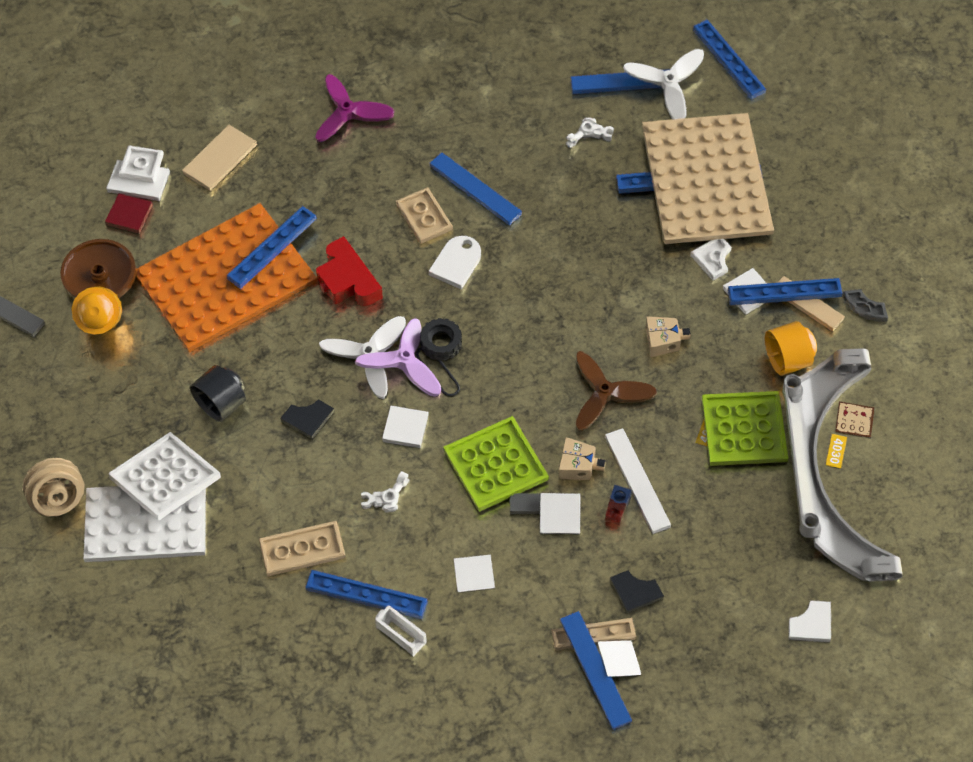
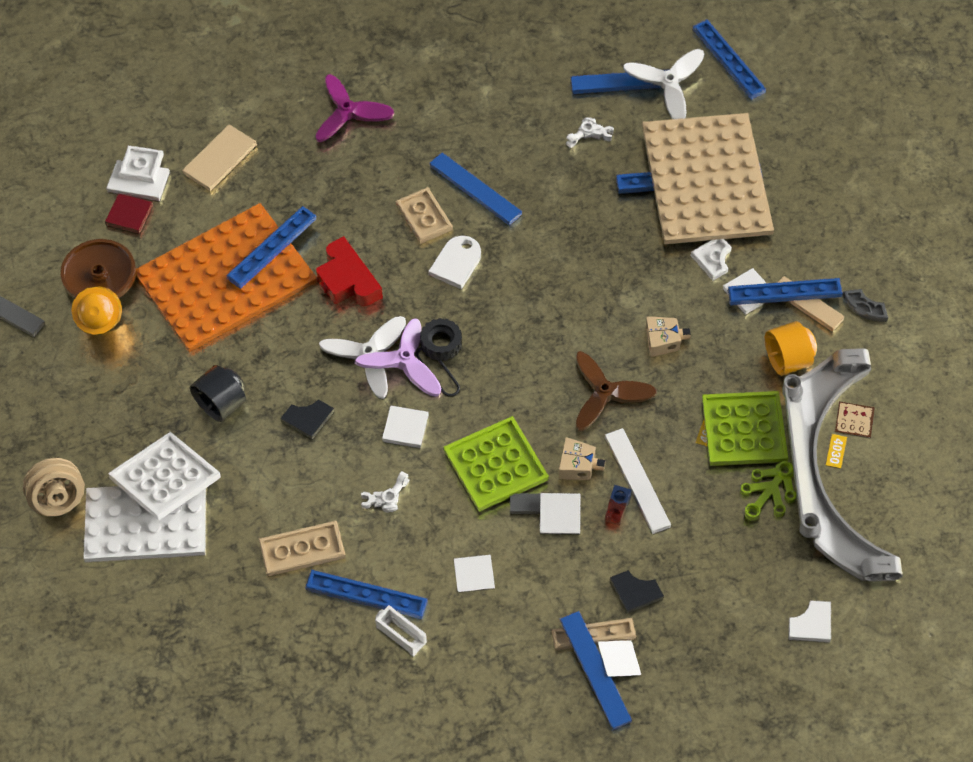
none -> lime plant [740,461,797,521]

